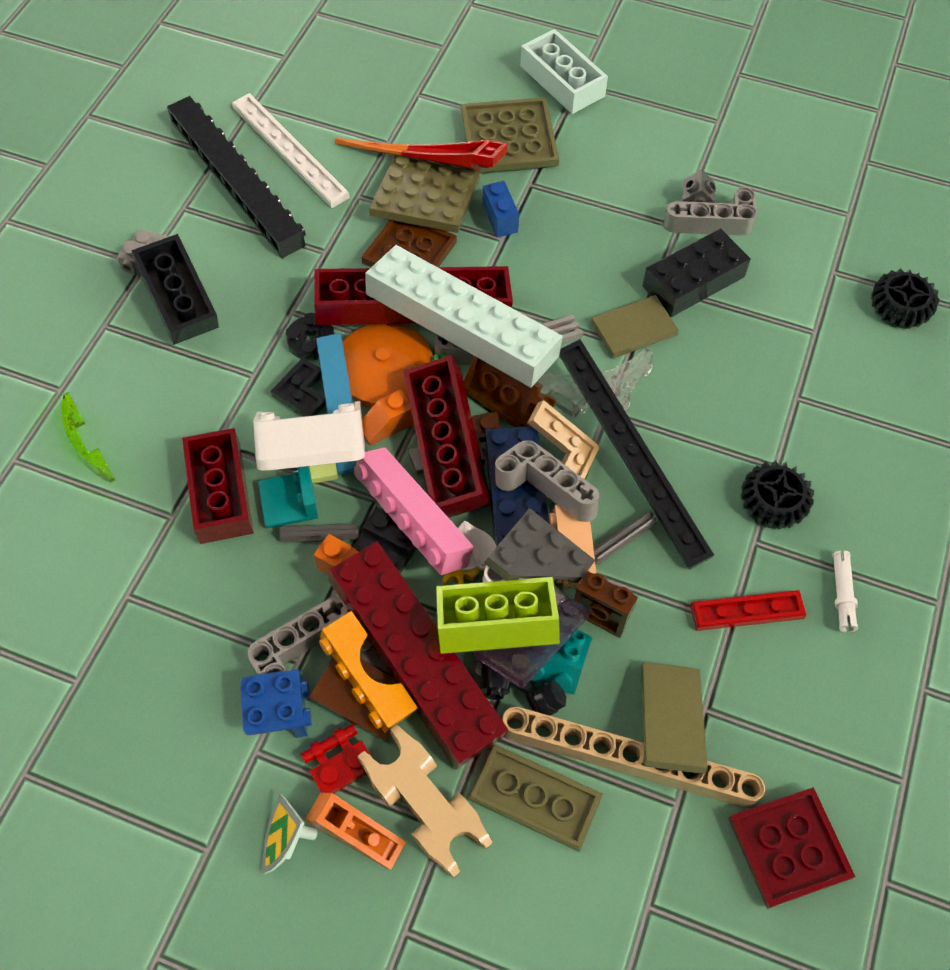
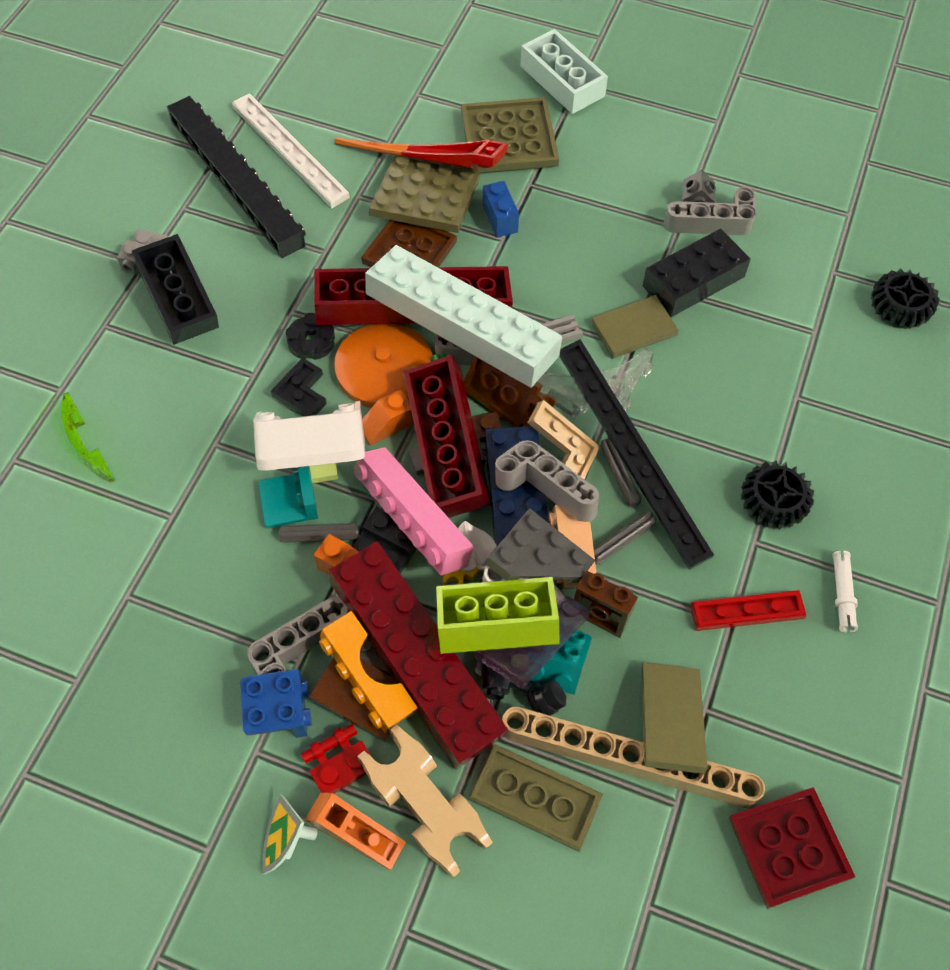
dark red brick [182,428,254,544] -> none
dark azure tile [316,333,357,475] -> none
none -> dark grey axle [600,438,642,507]

